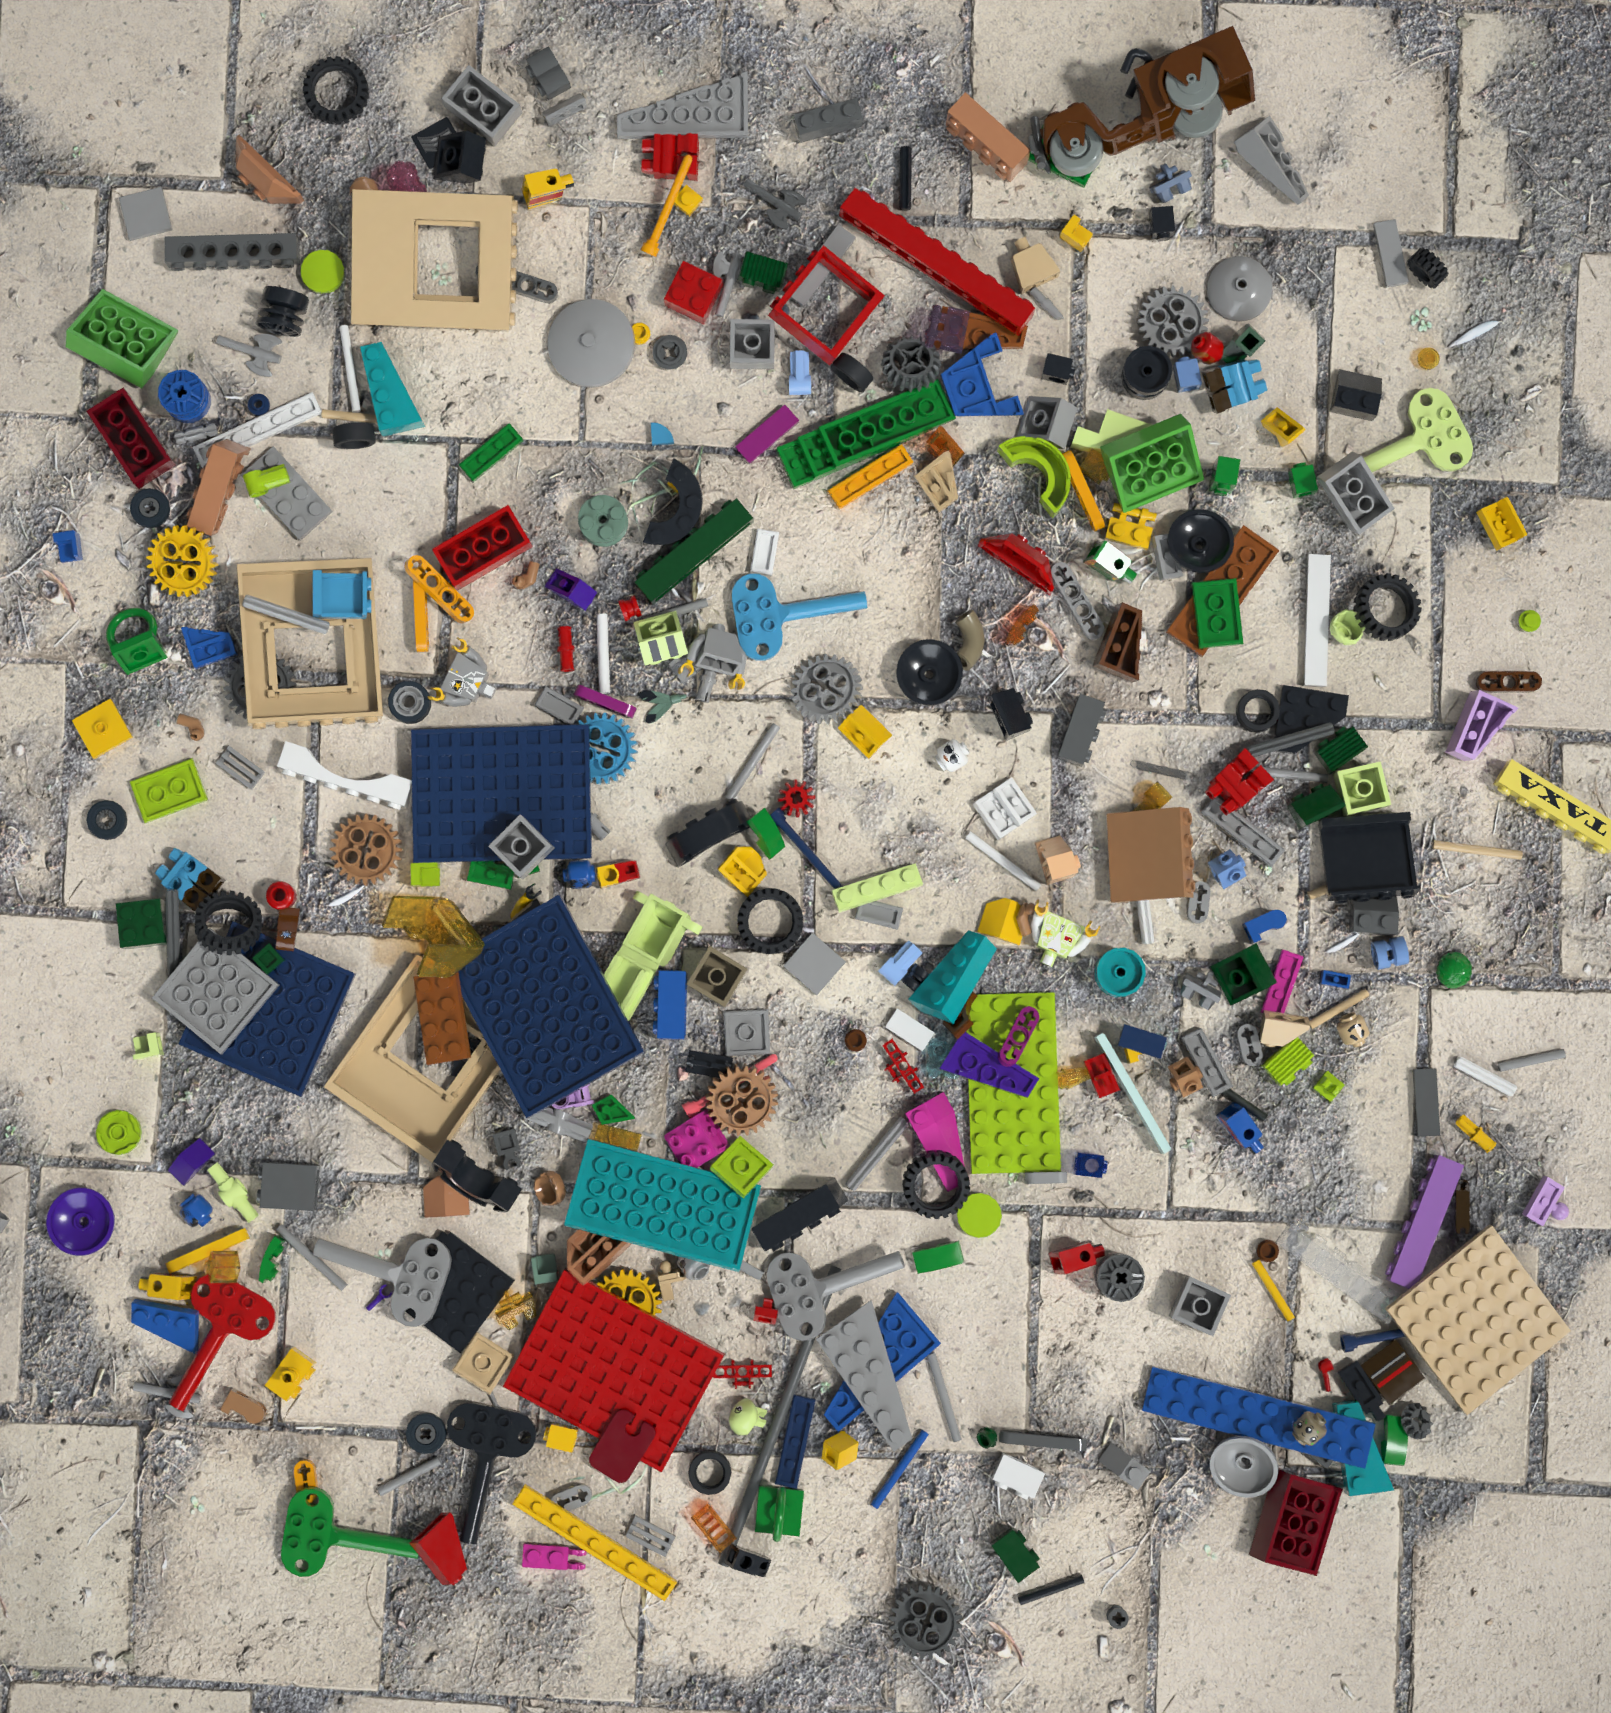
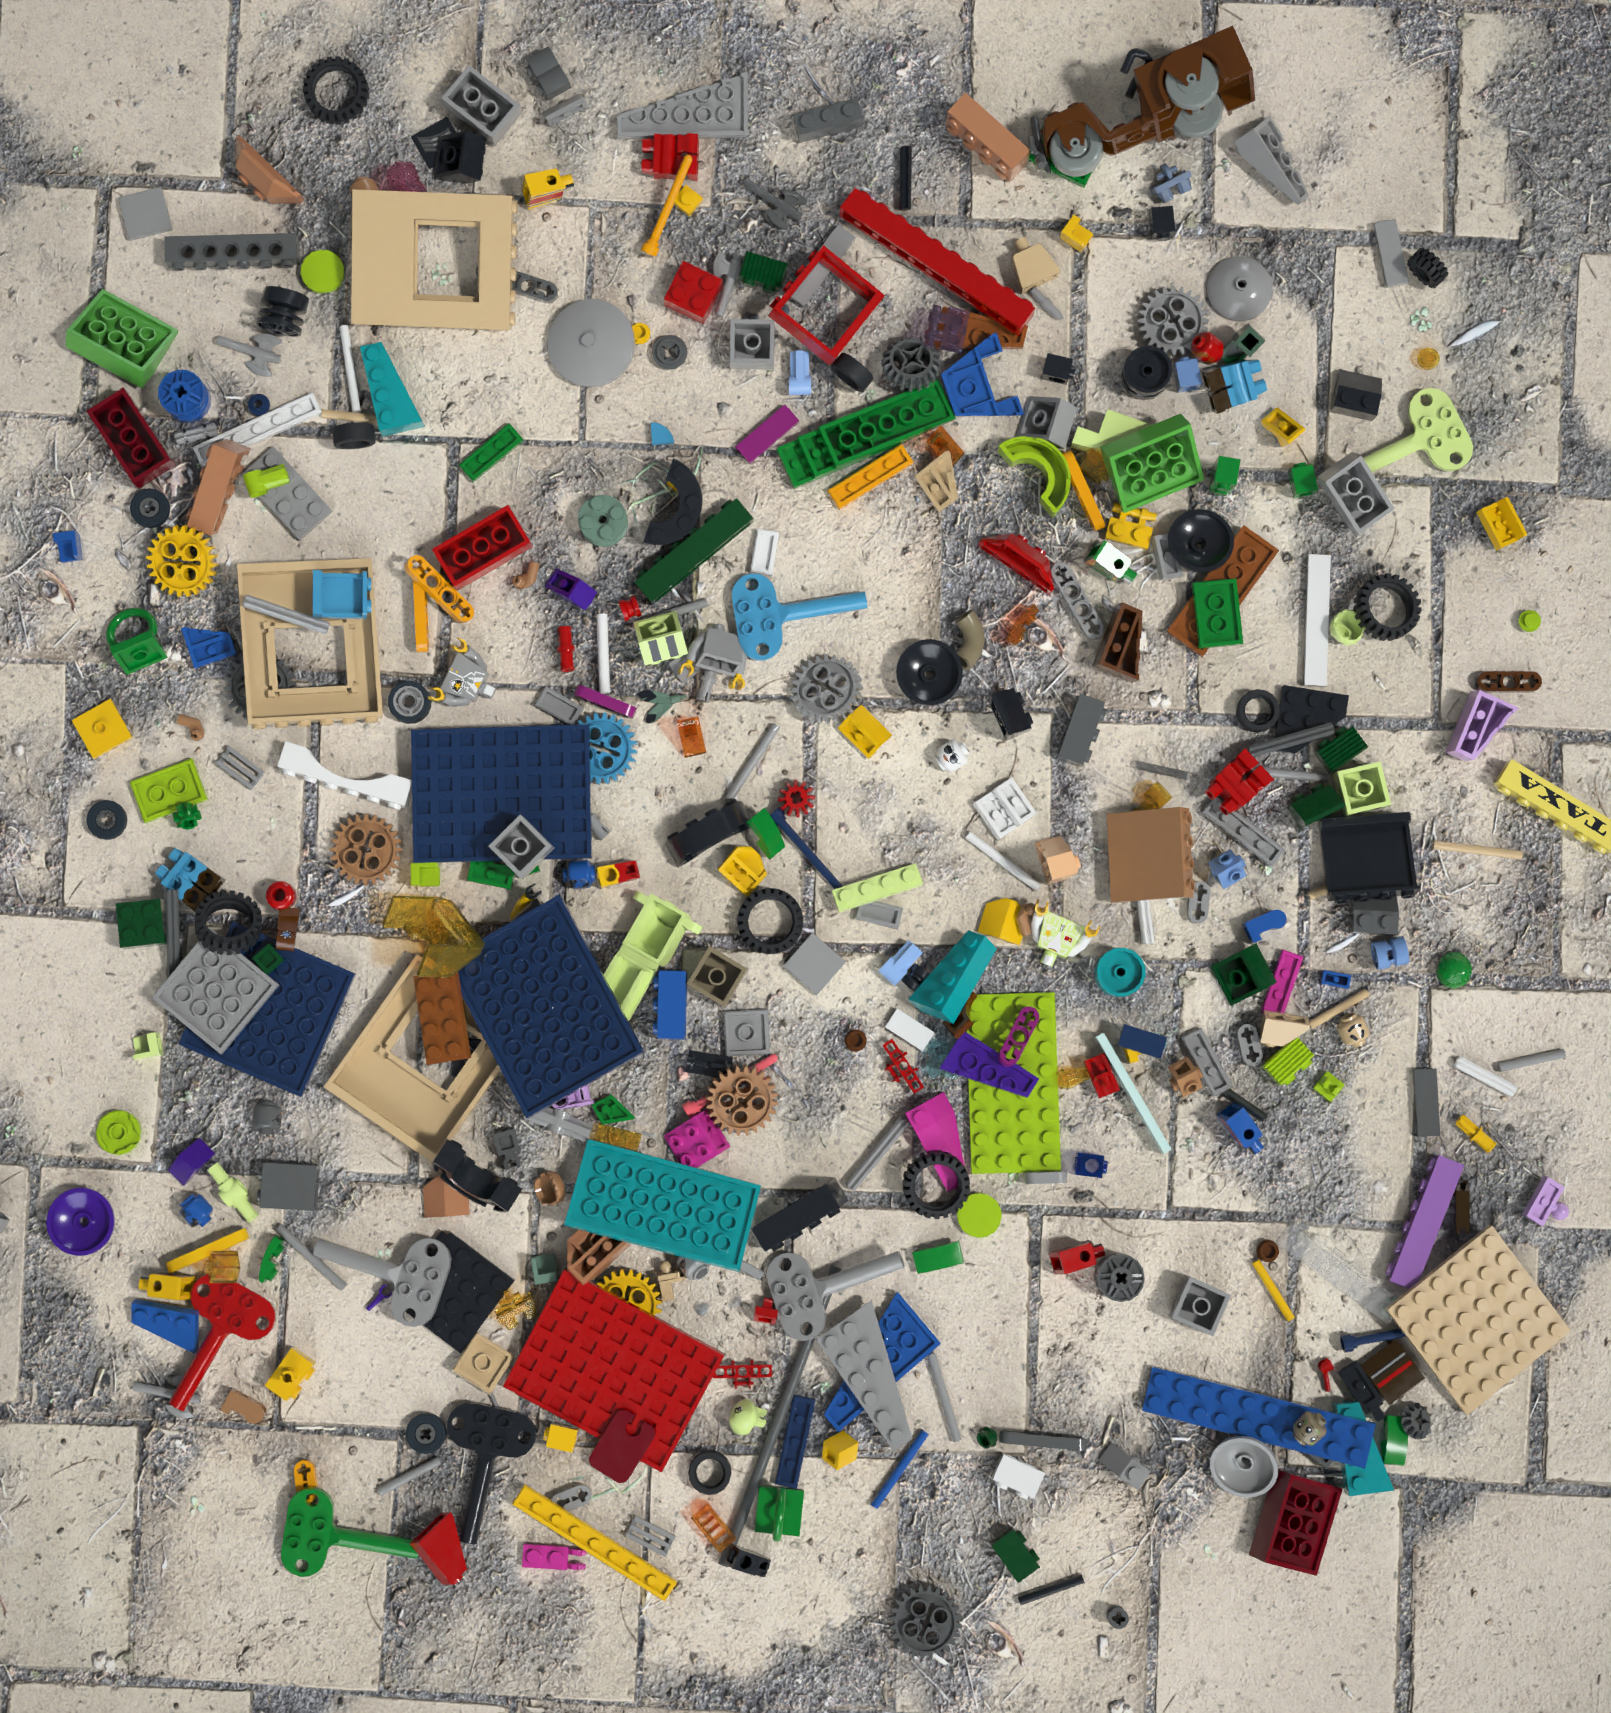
lime plate [710,1136,774,1198] -> none
flat silver hips [1180,970,1222,1010] -> none
none -> green gear [172,802,202,830]
none -> dark grey head [252,1101,282,1135]
none -> clear orange slope [677,716,706,758]

